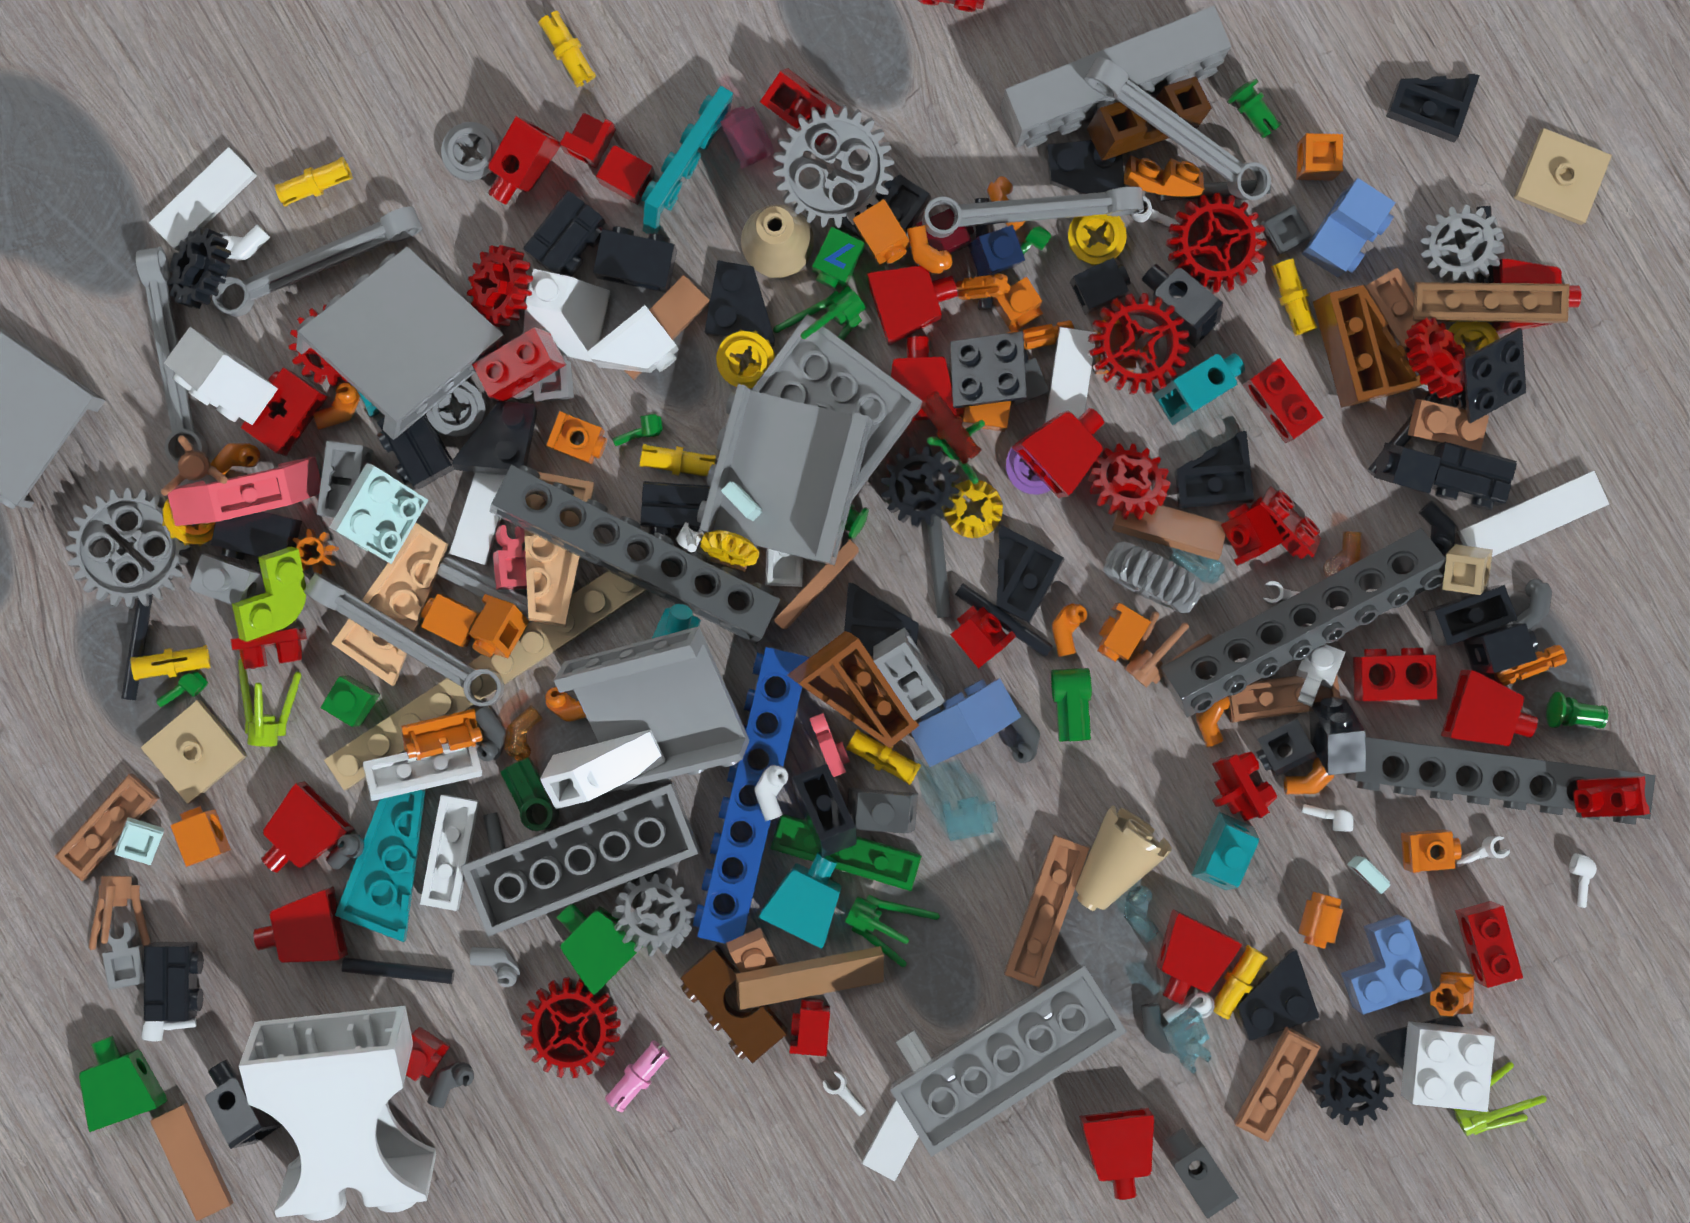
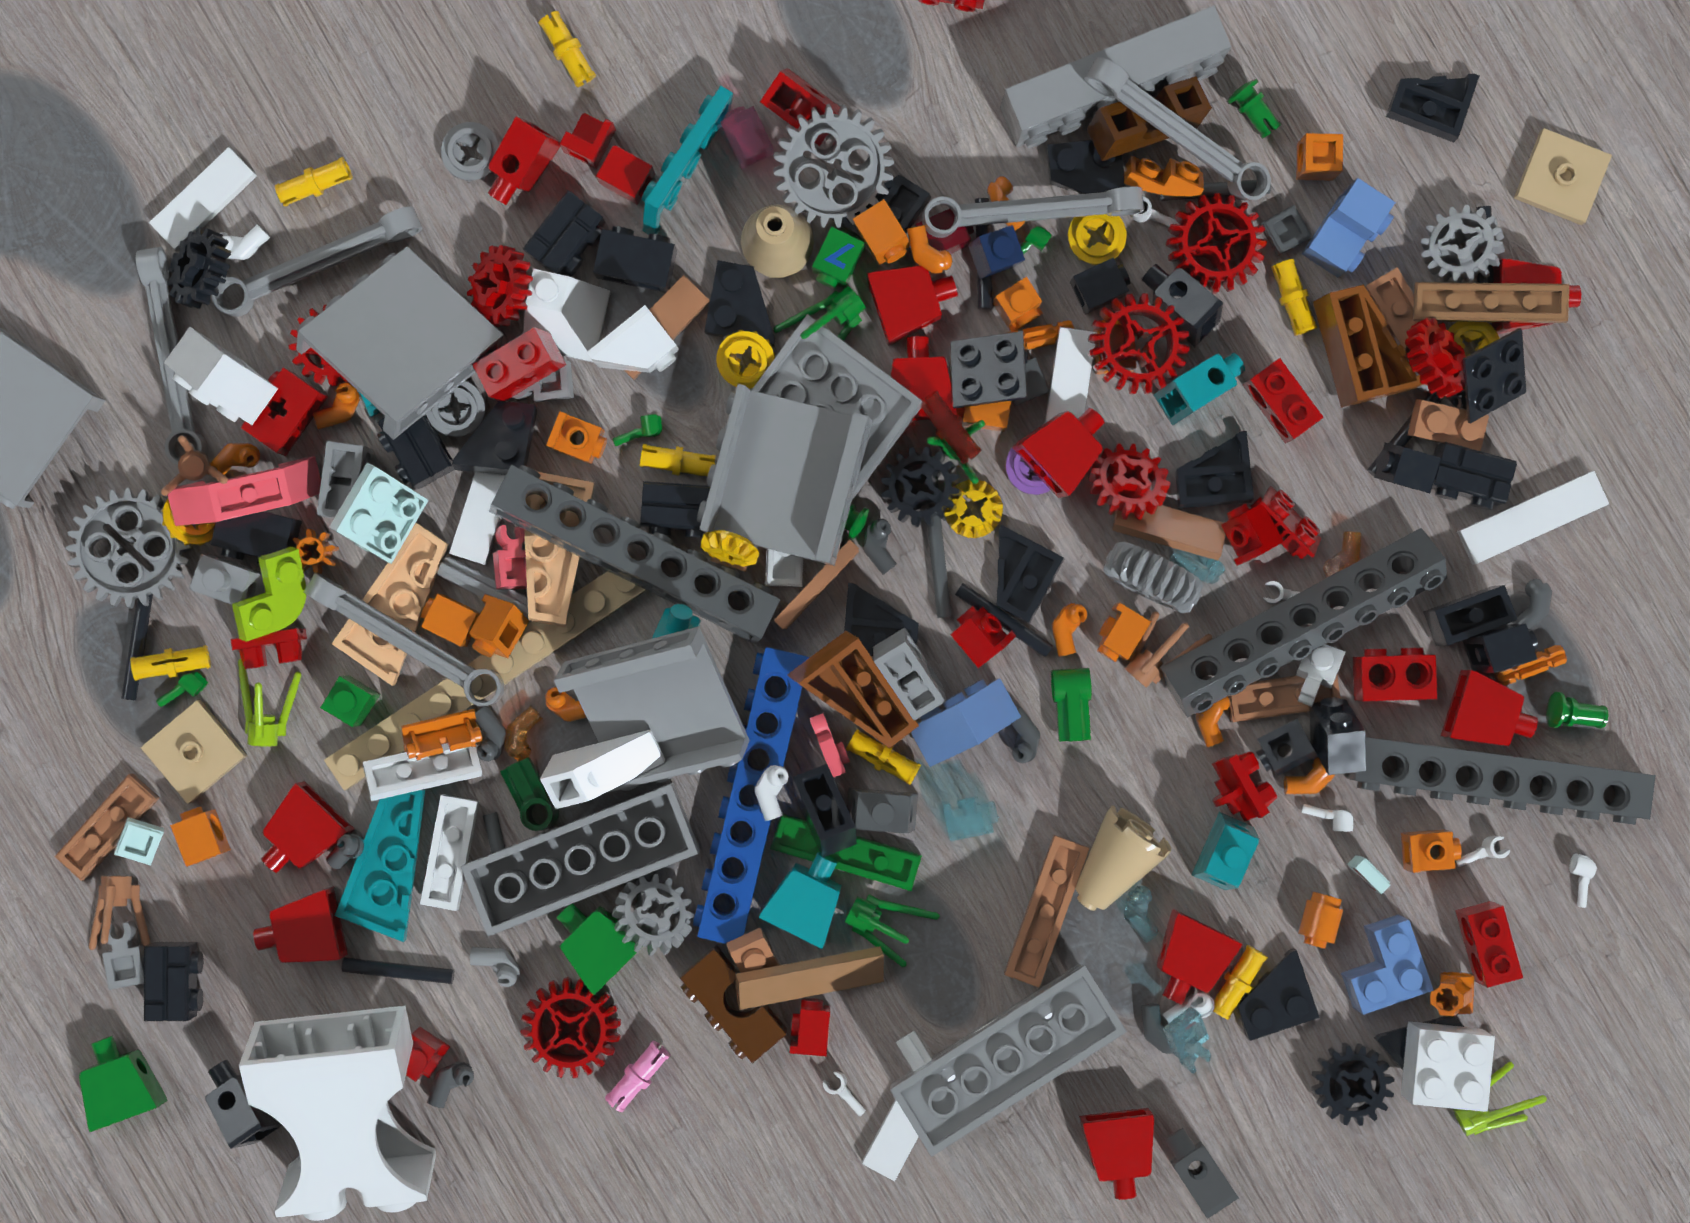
white hand [141,1018,197,1041] -> none
nougat tile [150,1103,234,1221] -> none
white hand [677,522,705,552] -> none
light aqua tile [721,482,762,521] -> none
orange axle [955,274,1011,300] -> none
nougat tile [1234,1027,1321,1142] -> none
black arm [1419,500,1456,556] -> none
tan brick [1442,544,1493,595] -> none
red hips [1573,776,1650,818] -> none
none -> dark grey arm [863,519,897,575]

